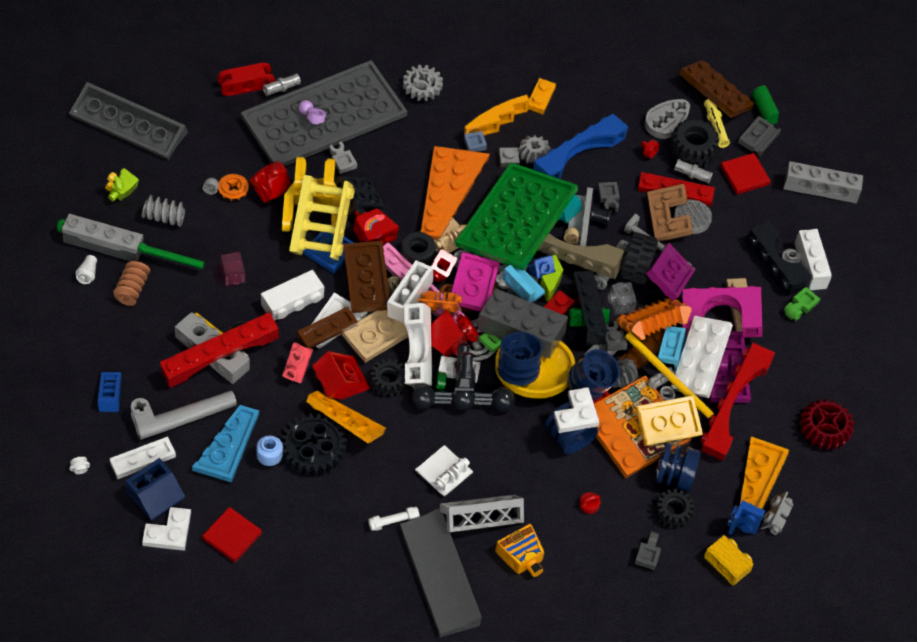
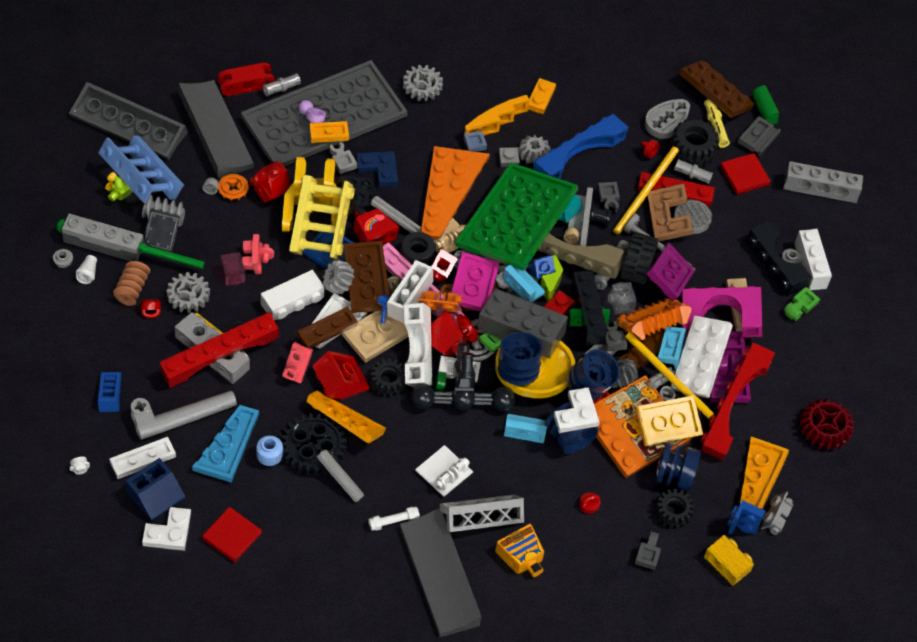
none -> light grey plate [53,249,73,268]
none -> medium blue fence [98,136,184,203]
none -> red tile [141,299,161,318]
none -> black sticker [143,209,180,252]
none -> light grey gear [167,272,210,313]
none -> dark grey arch [179,80,254,178]
none -> coral hips [242,234,274,274]
none -> light orange plate [309,121,349,143]
none -> light grey axle [317,450,364,502]
none -> light grey gear [322,260,355,294]
none -> dark blue plate [357,151,398,187]
none -> light grey axle [371,196,421,233]
none -> blue hand [377,294,390,324]
none -> medium azure panel [504,414,547,443]
none -> yellow piece [613,146,679,235]

